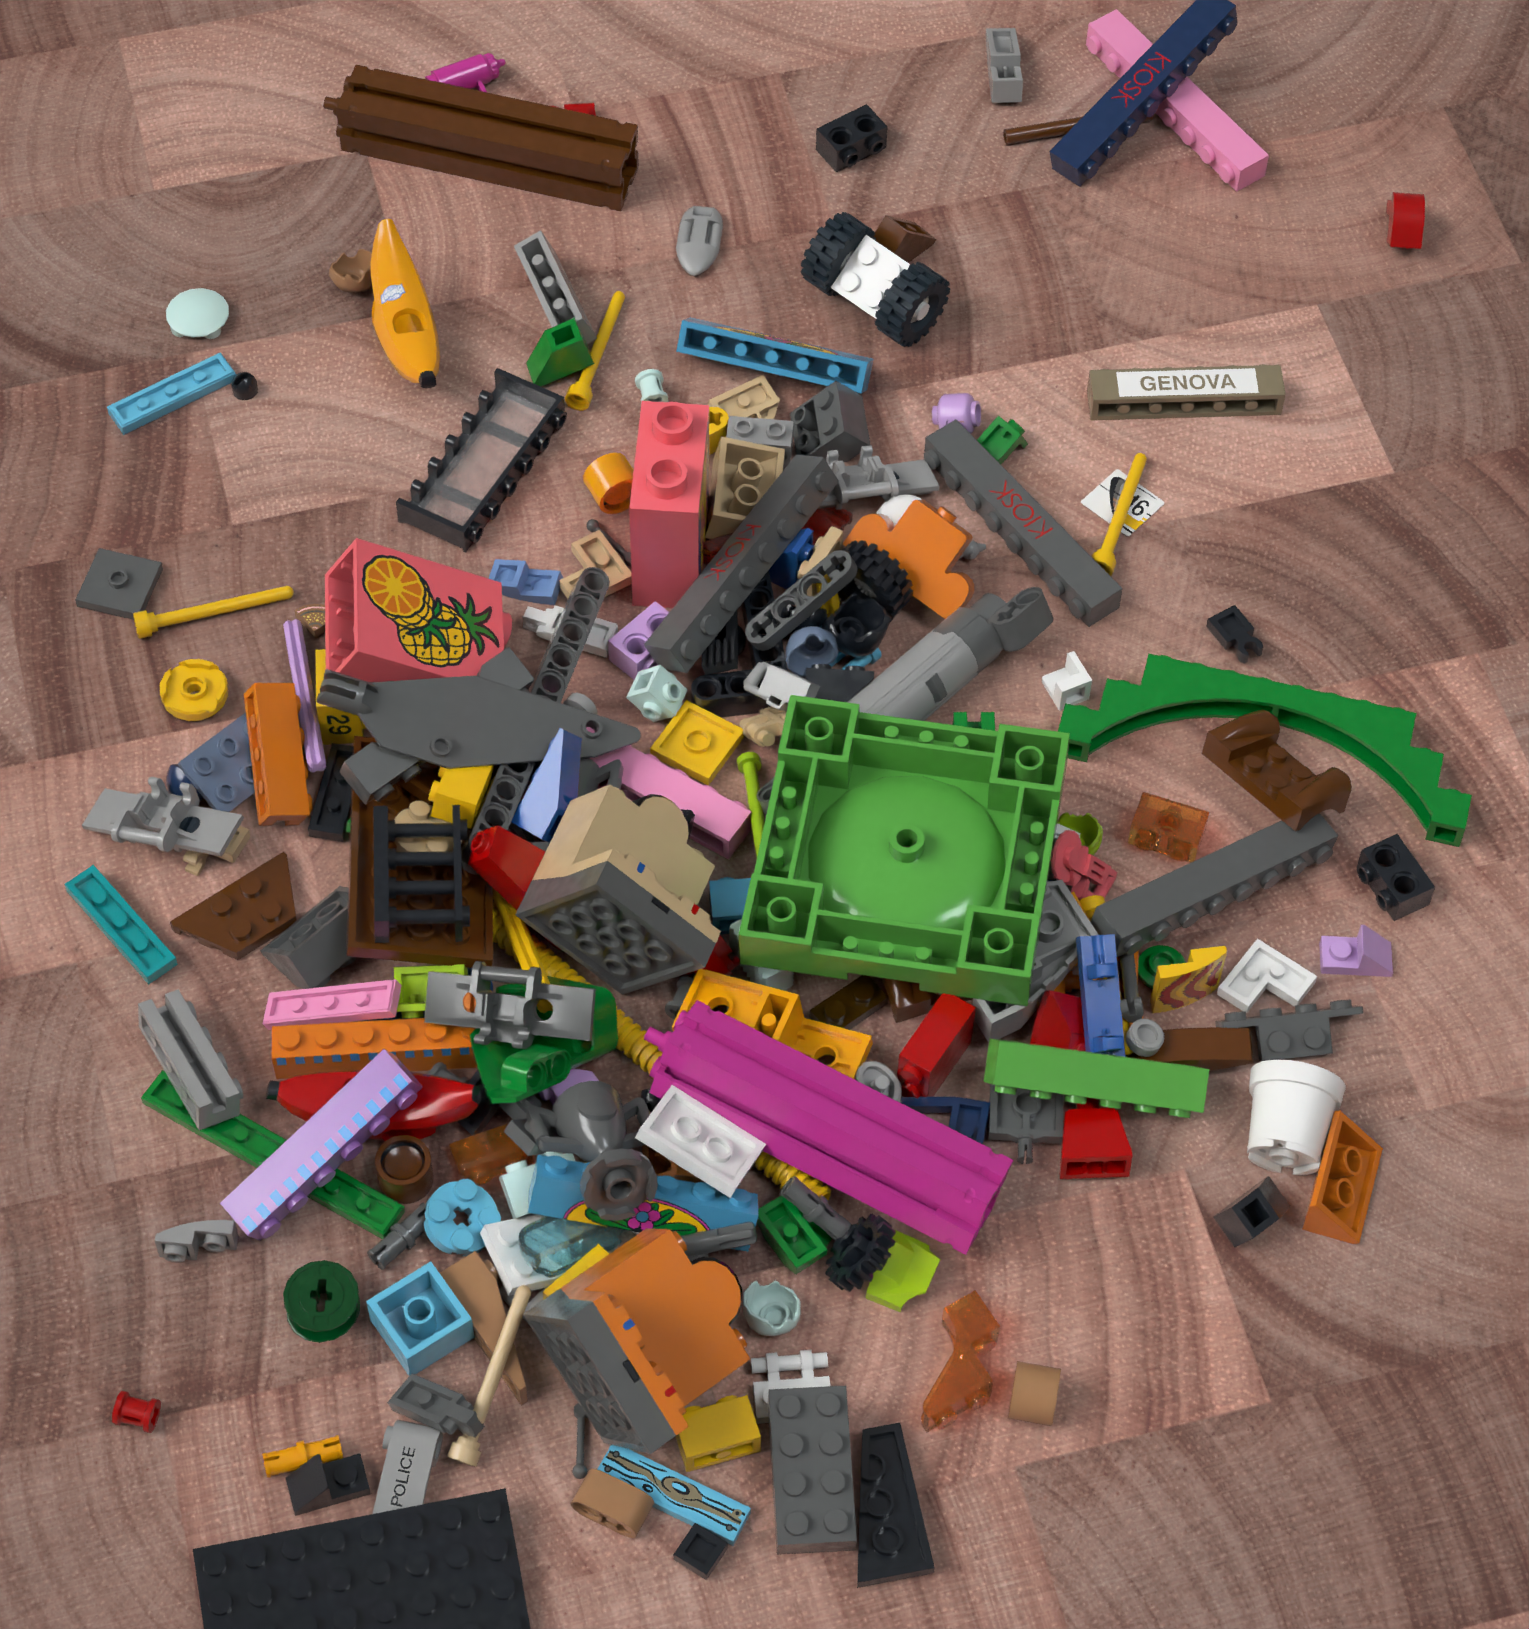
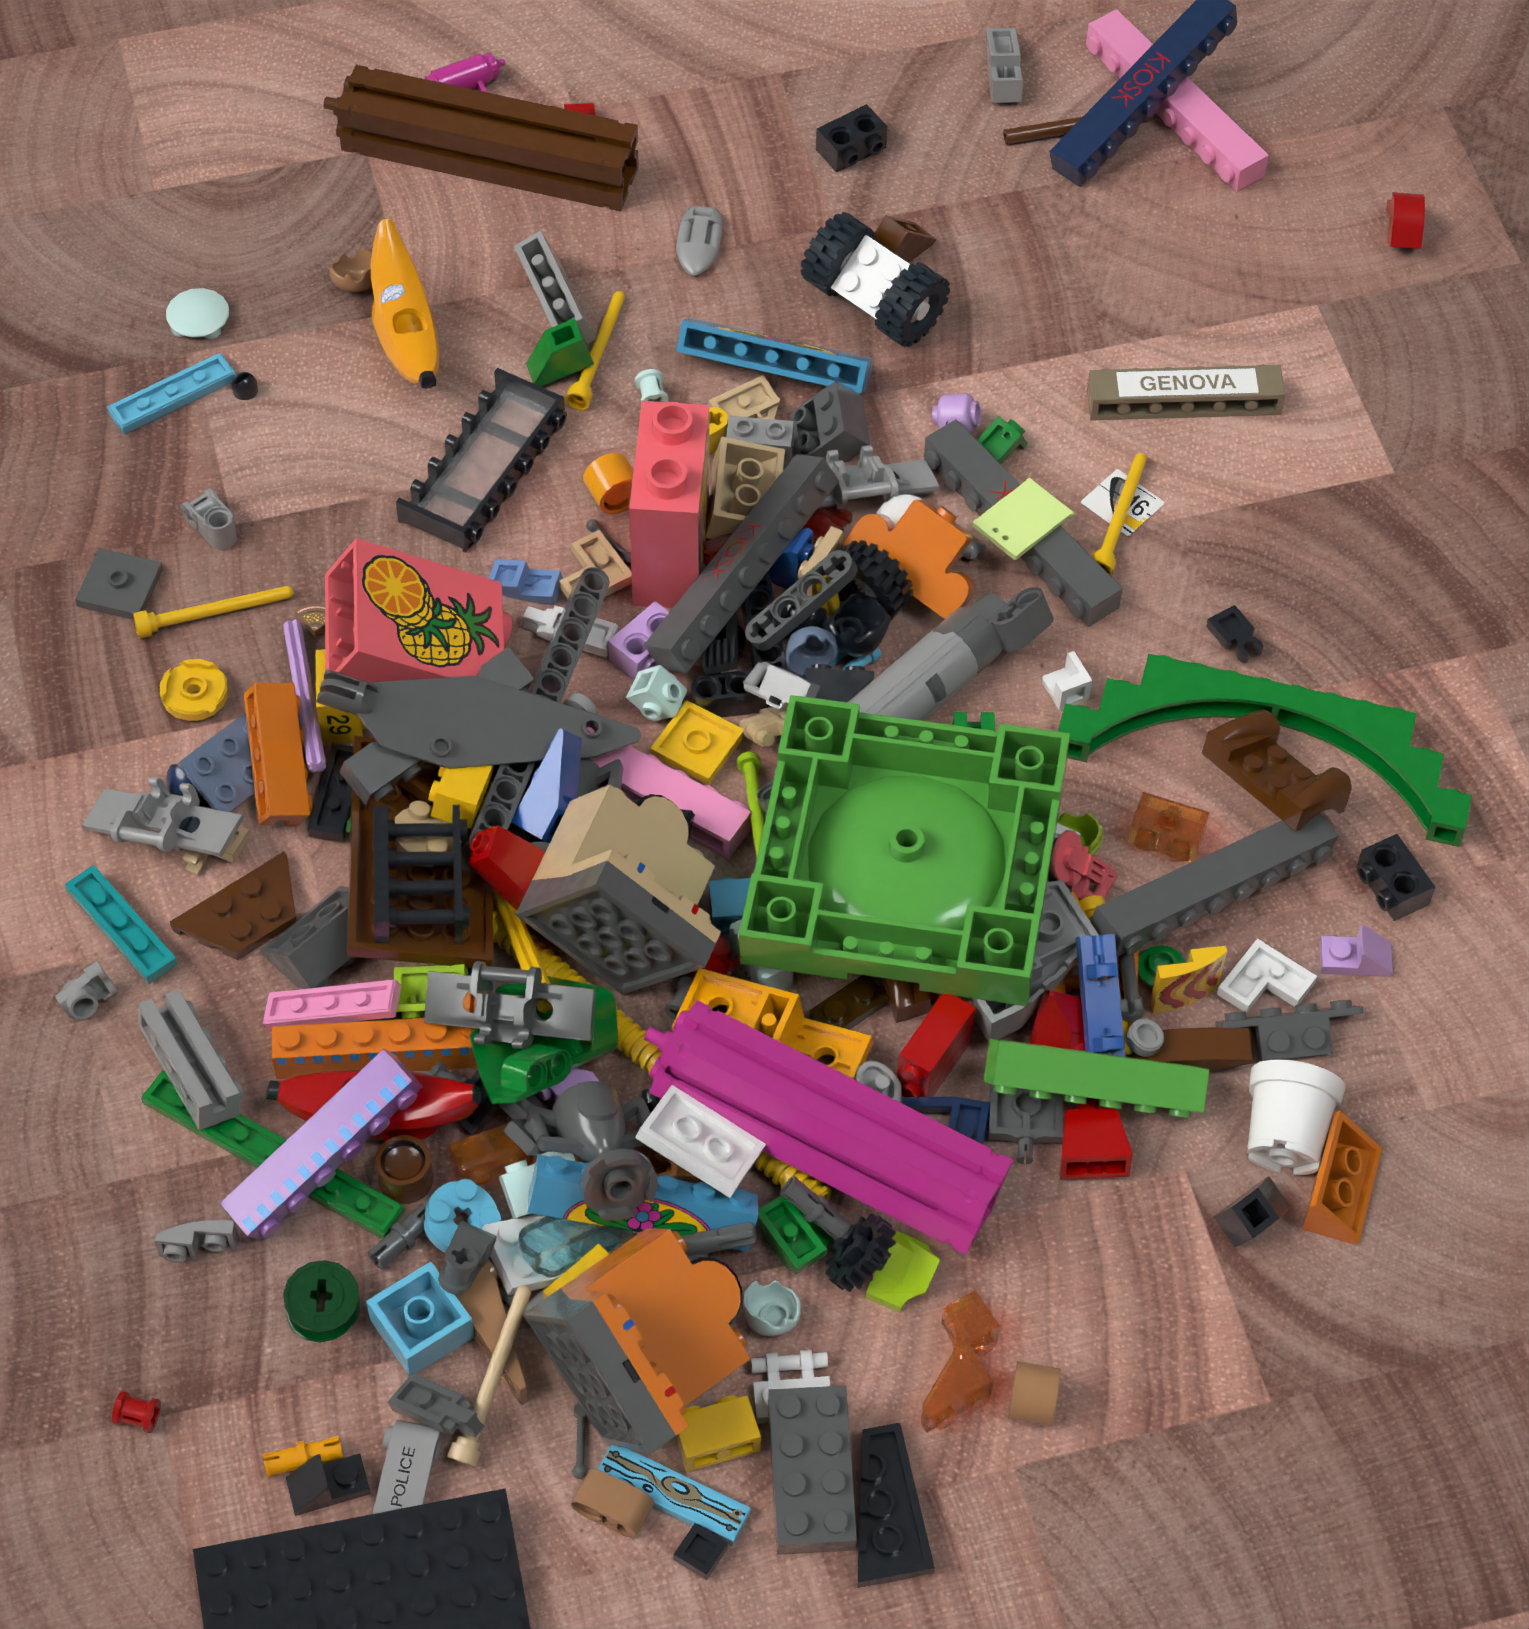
none -> light grey plate [55,961,119,1020]
none -> light grey piece [180,488,238,550]
none -> dark grey piece [438,1221,497,1294]
none -> yellowish green container [972,478,1074,560]

